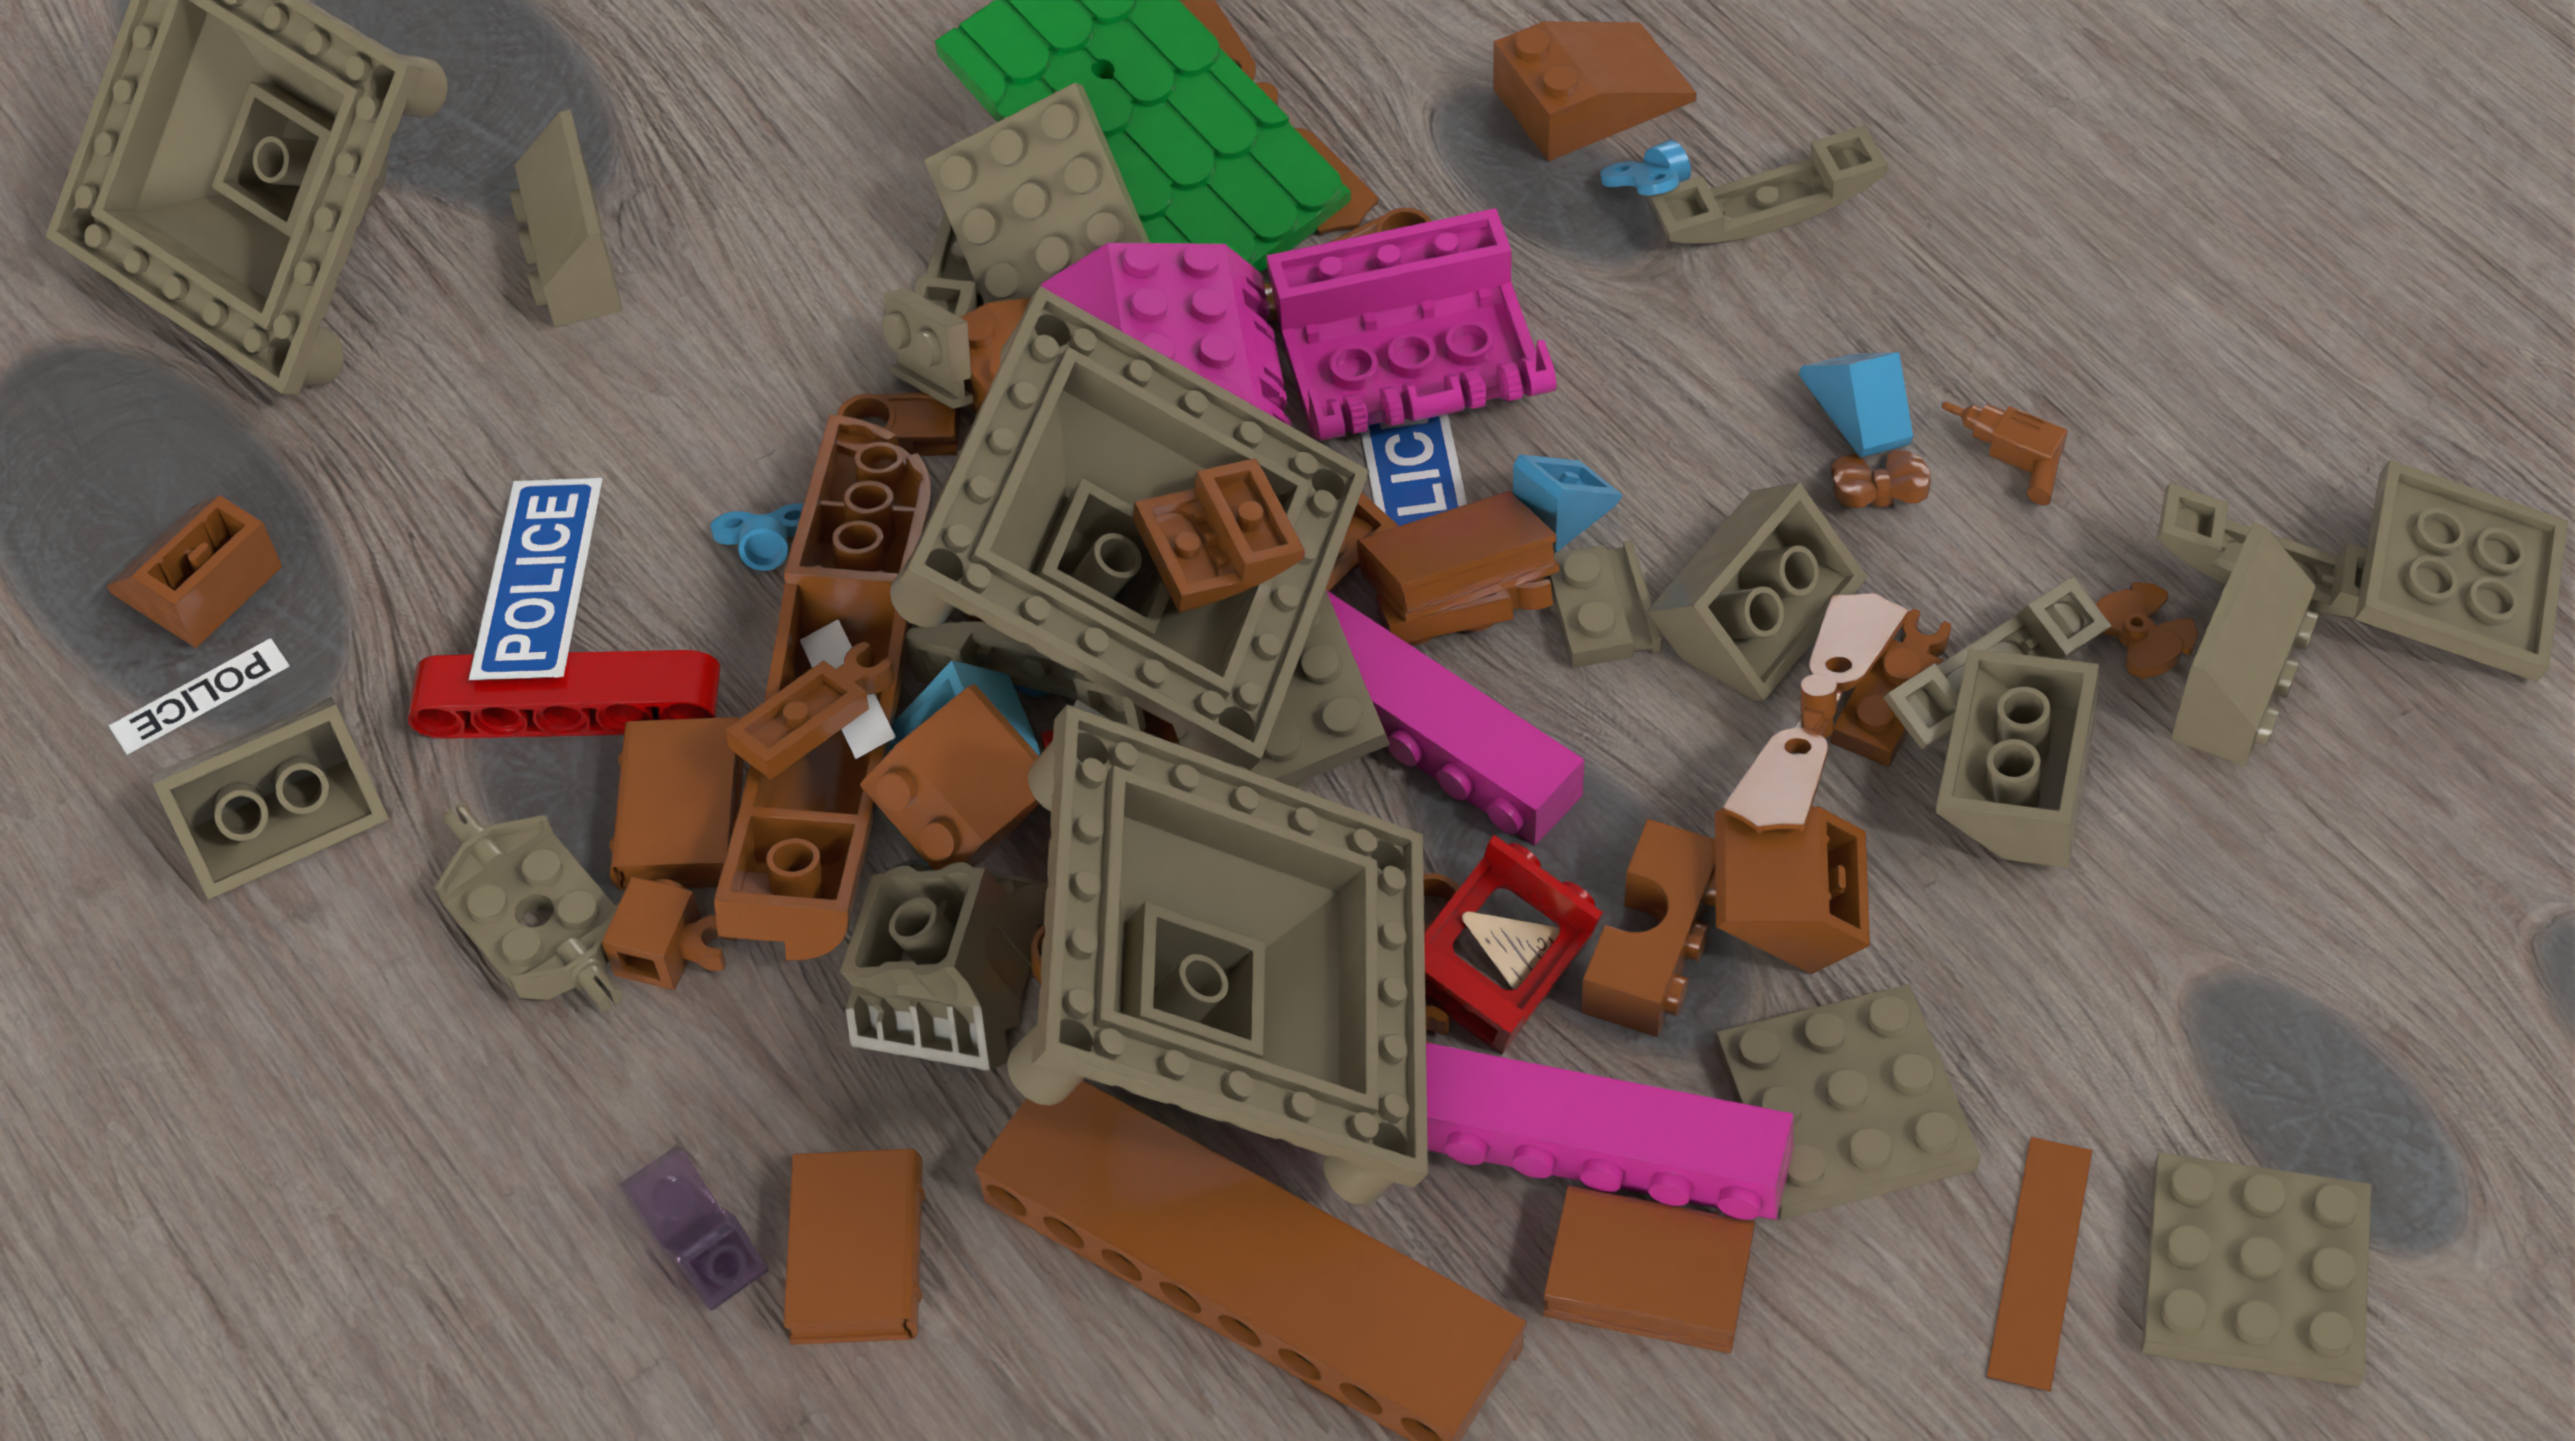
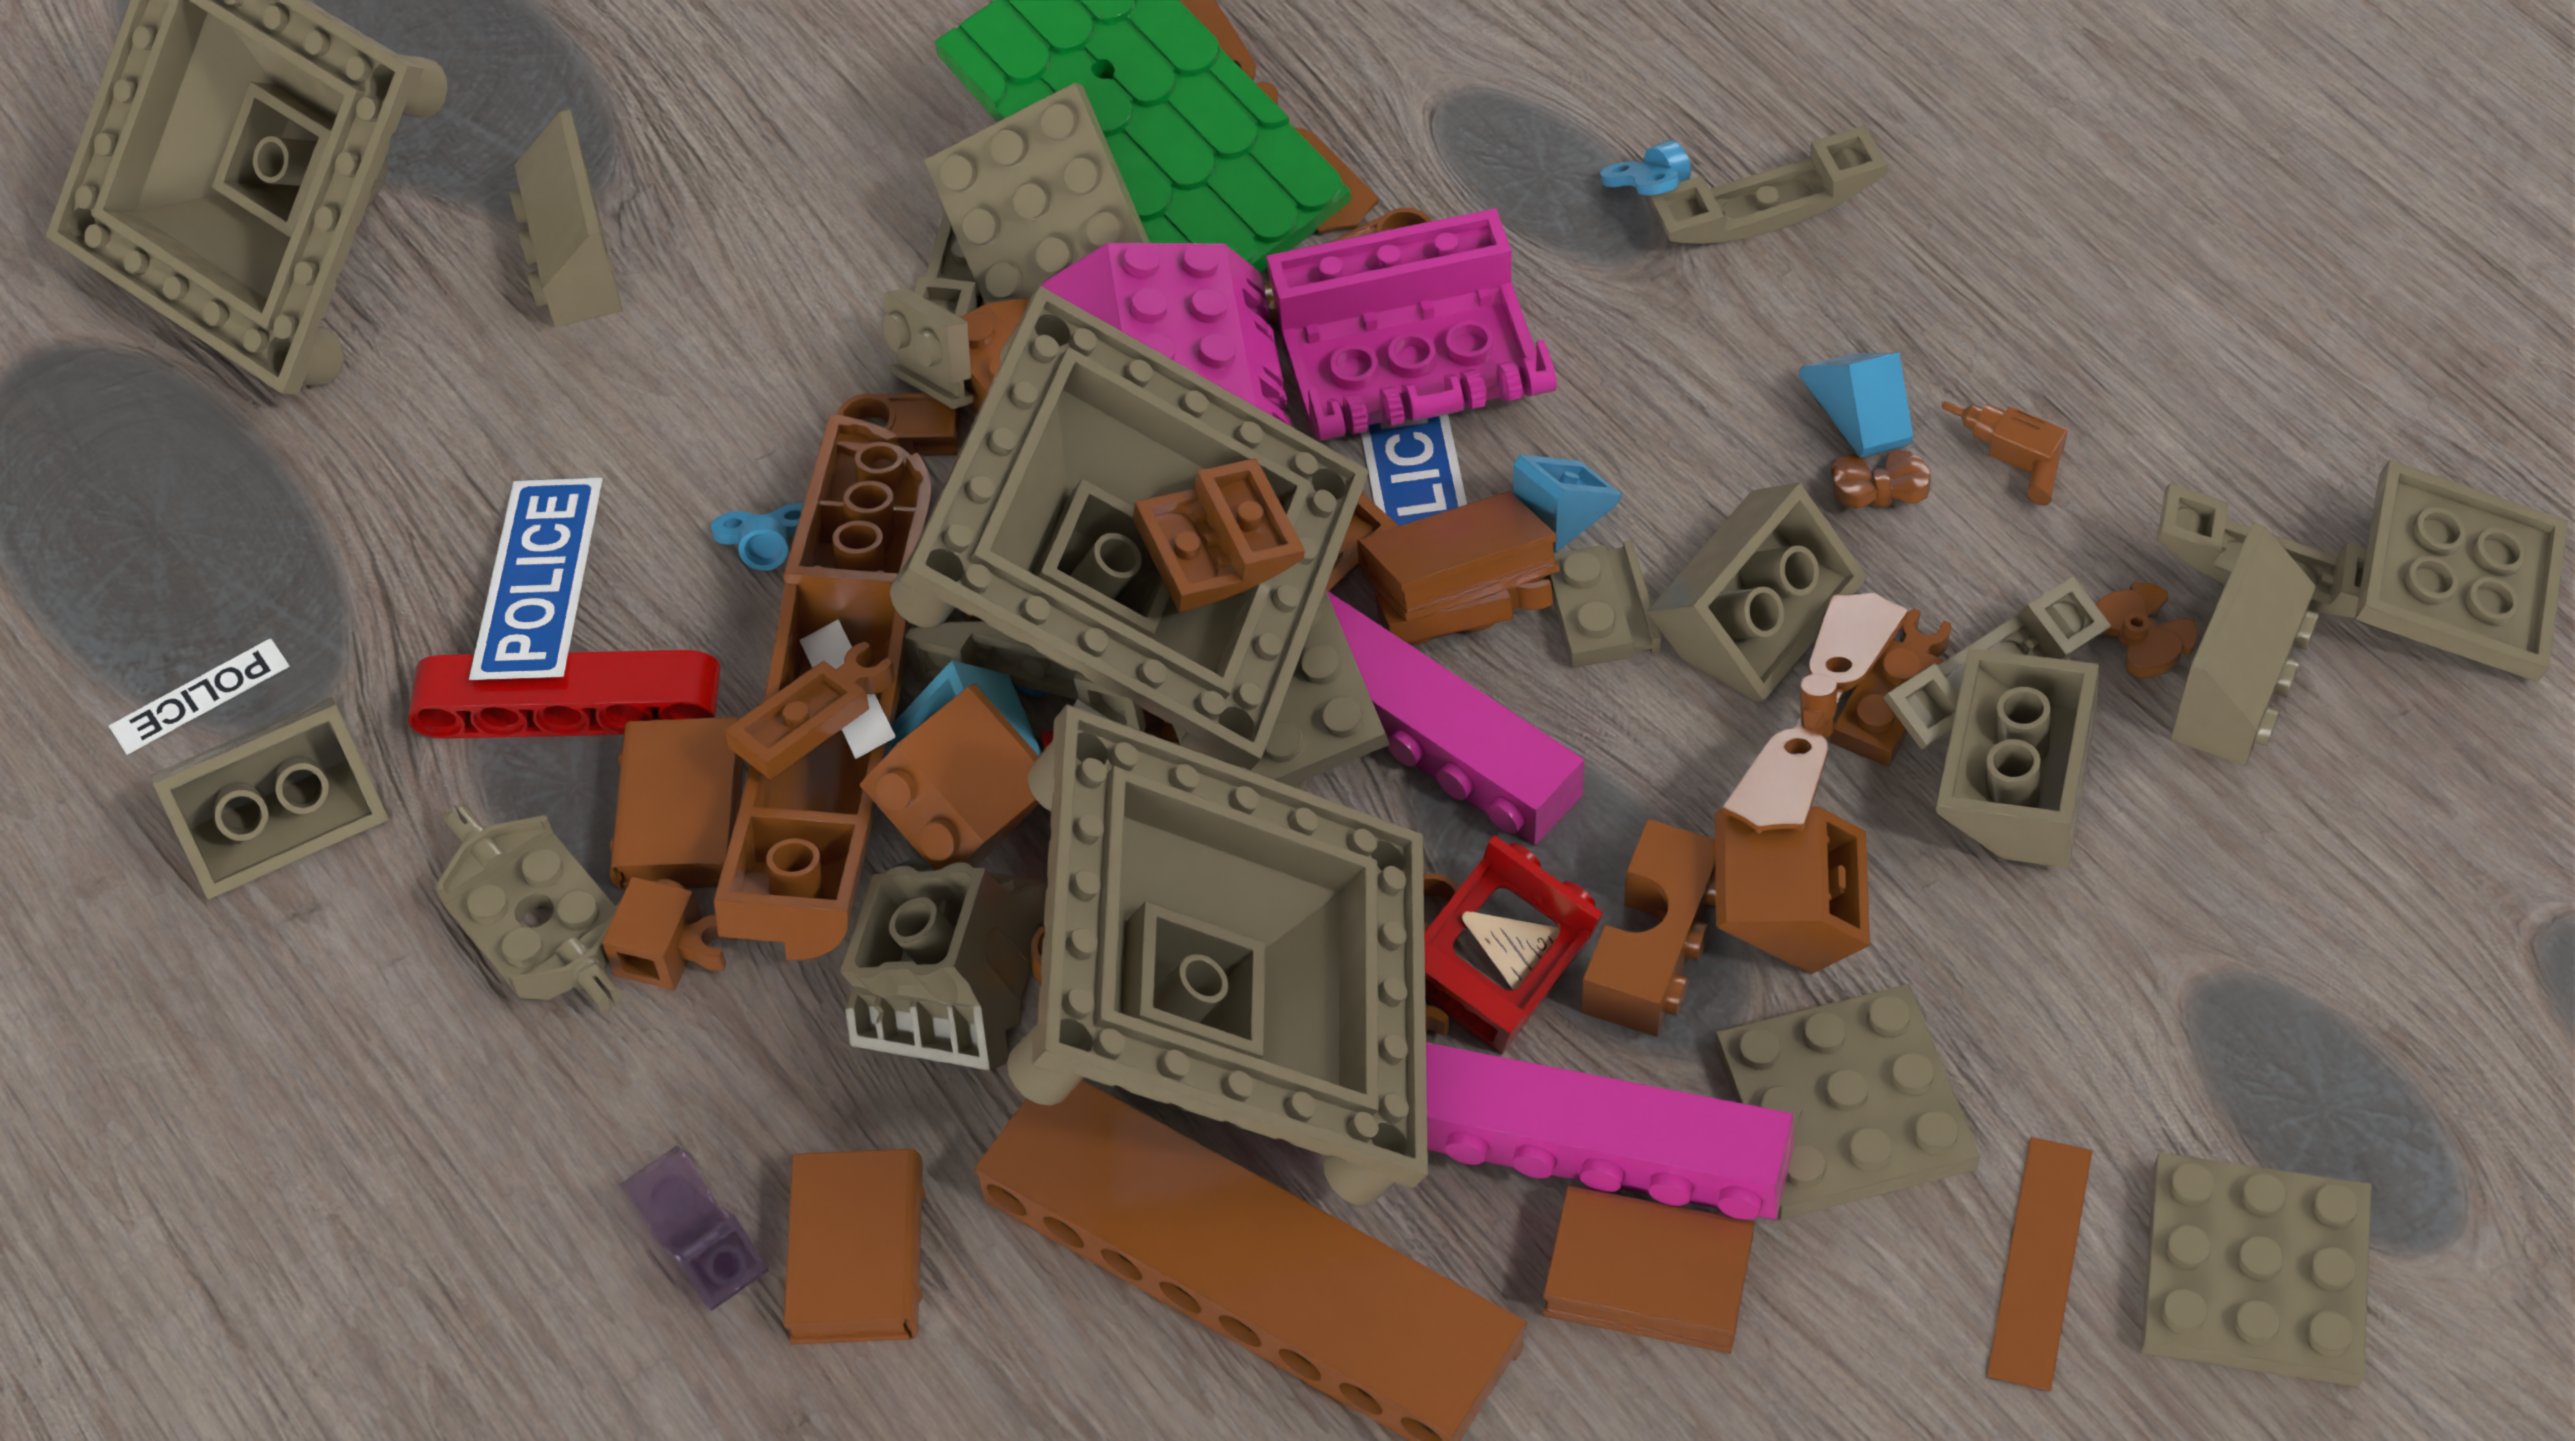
dark orange slope [107,495,283,648] -> none
dark orange slope [1493,21,1696,162] -> none

